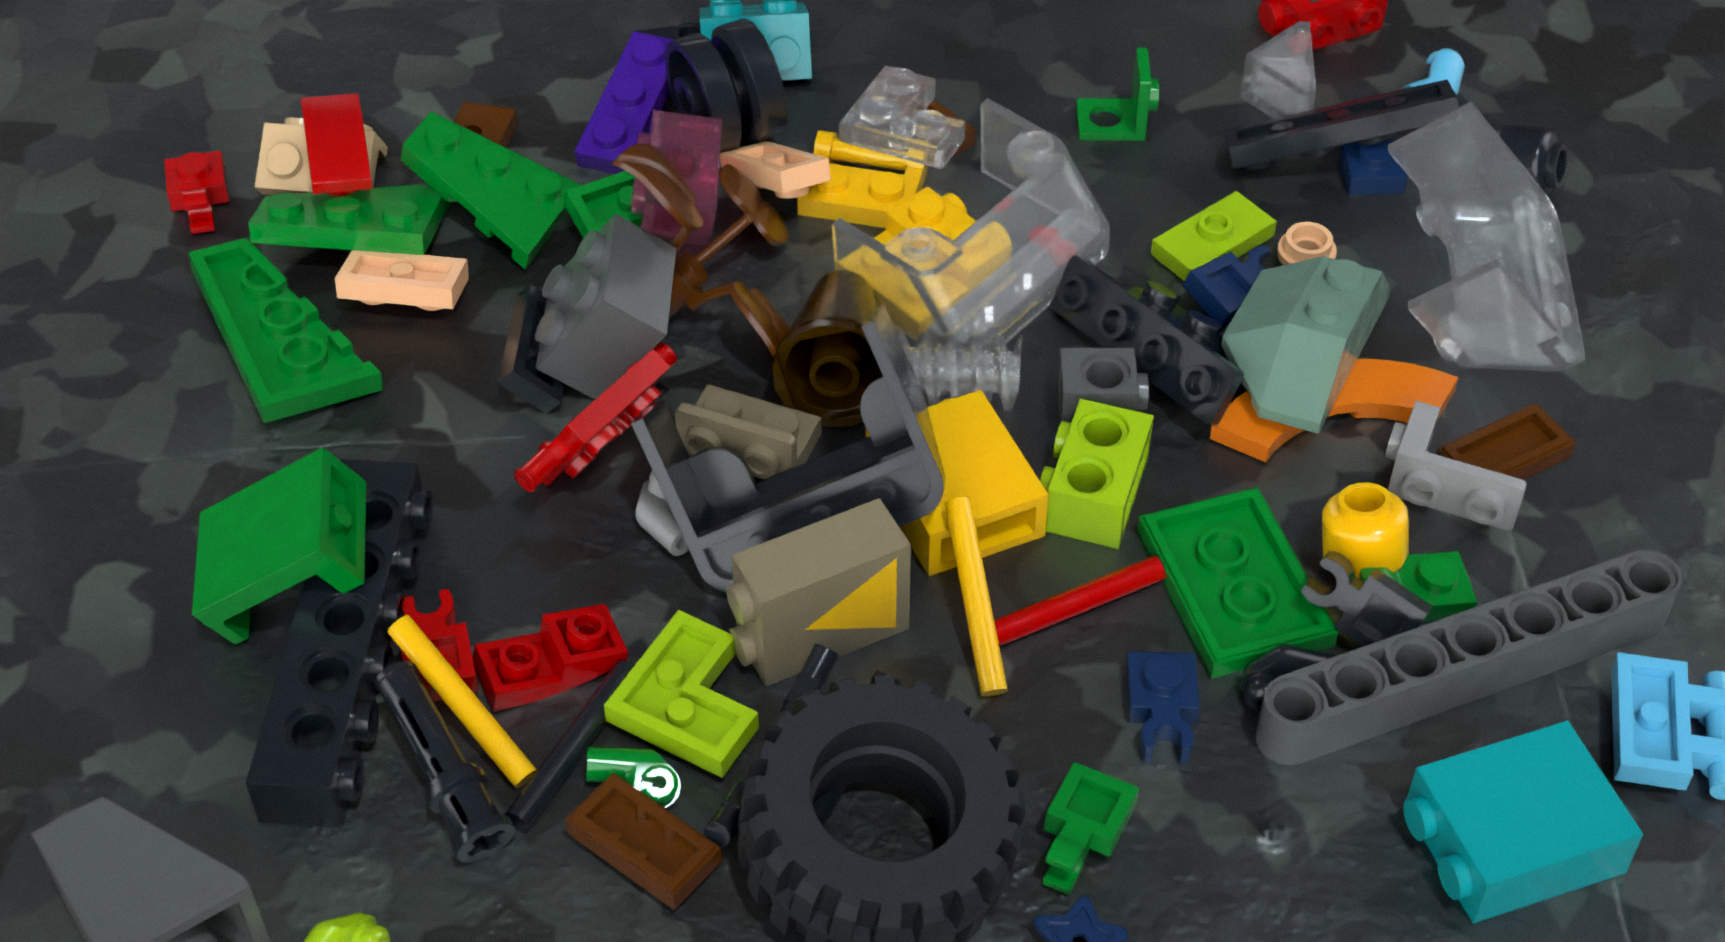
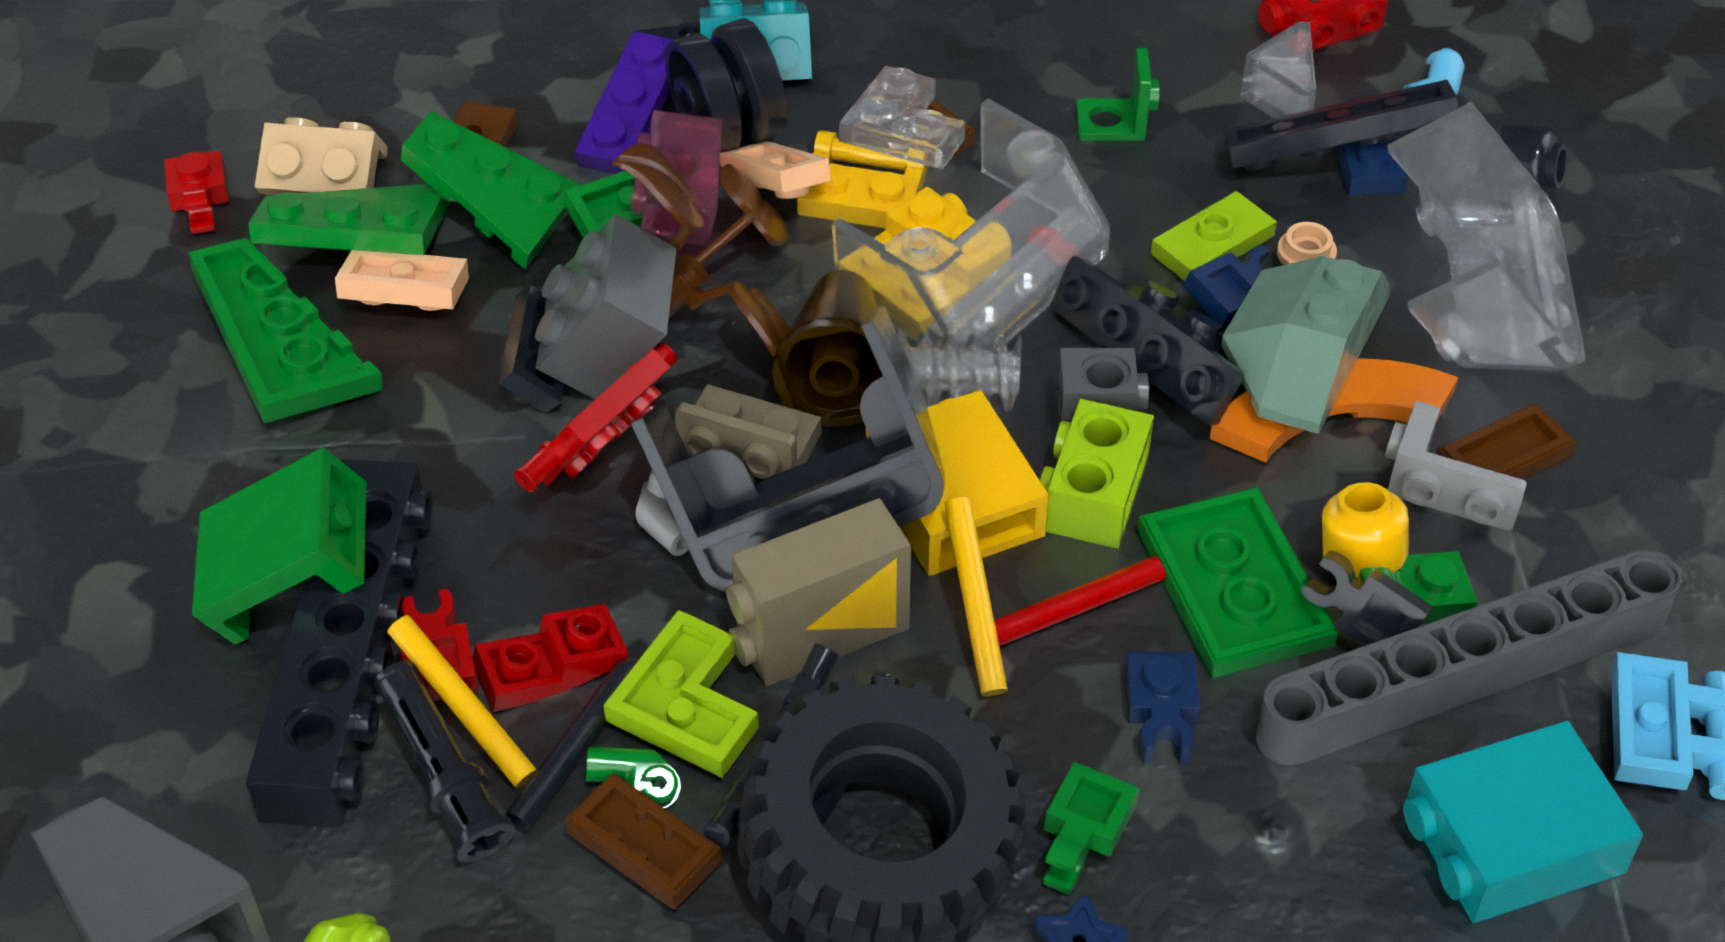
red slope [300,93,372,196] -> none
black arm [1239,644,1336,711] -> none

